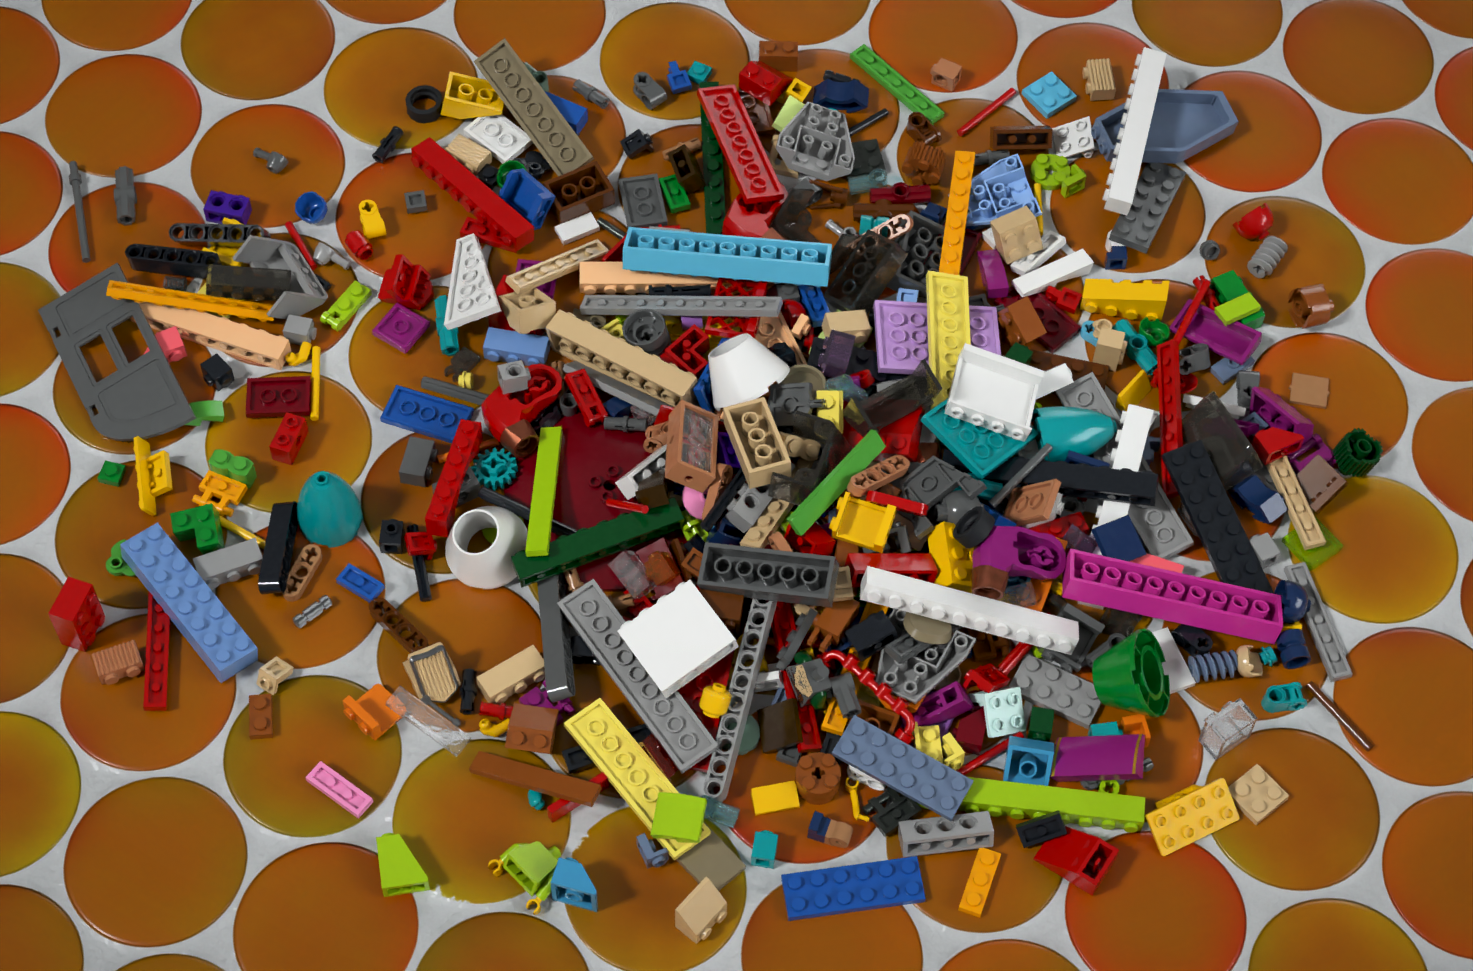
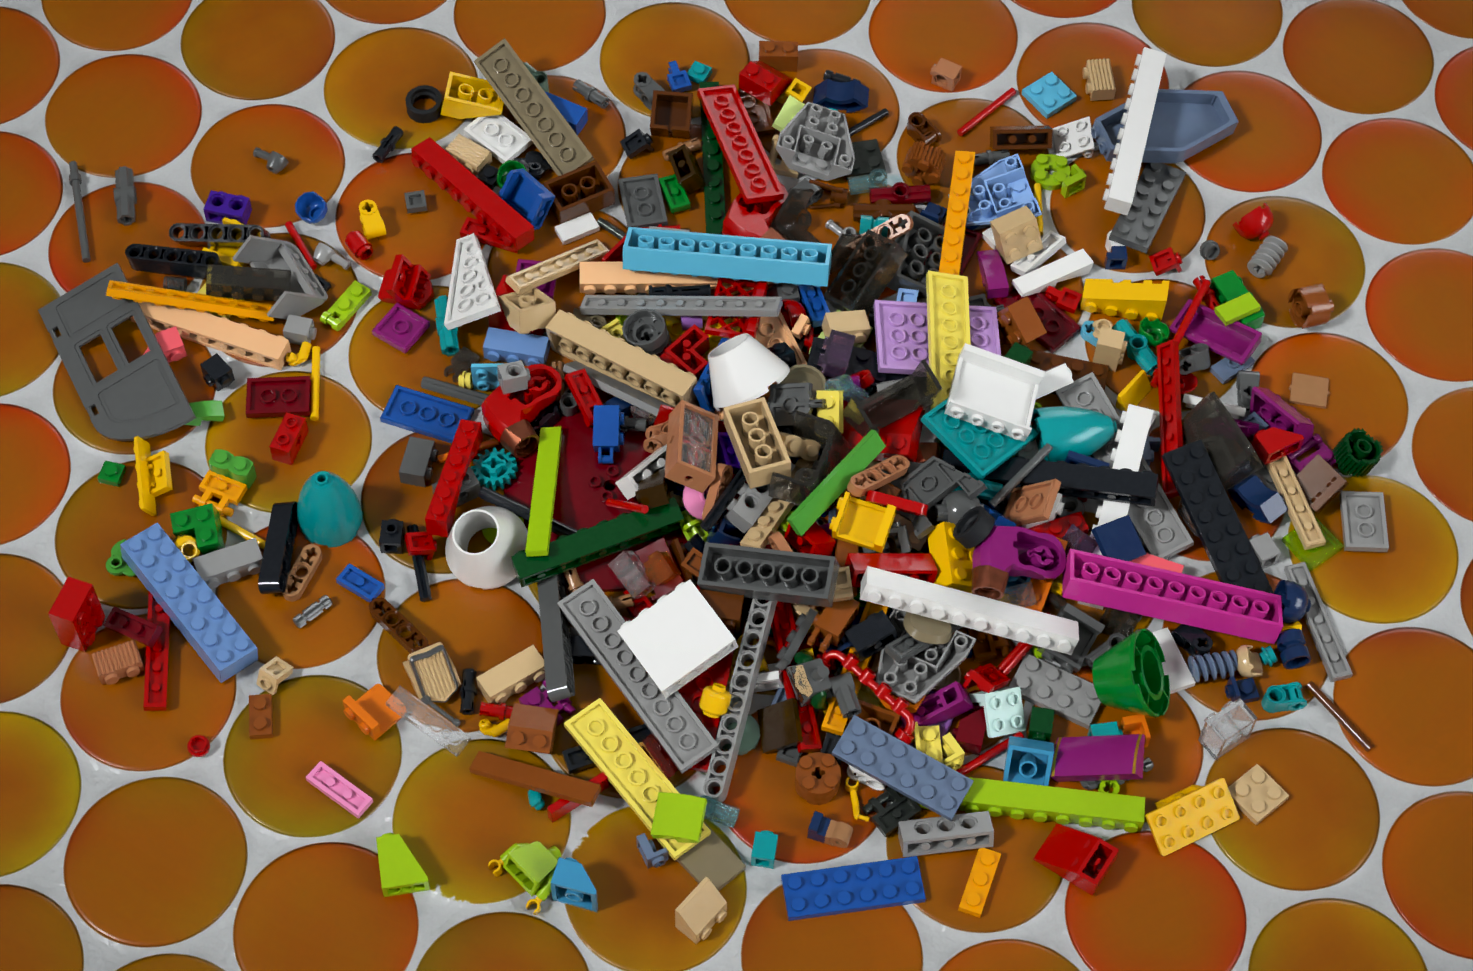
yellow slope [751,781,800,816] -> none
bright green tile [850,44,944,125] -> none
black plate [1016,810,1067,848] -> none
none -> dark red plate [103,606,163,648]
none -> yellow head [172,534,200,563]
none -> red plate [187,735,210,757]
none -> medium azure bracket [471,363,505,391]
none -> blue brick [593,405,625,464]
none -> reddish brown piece [650,90,694,138]
none -> red bracket [1149,247,1183,276]
none -> dark blue bracket [1225,676,1260,706]
none -> light grey plate [1339,491,1389,552]

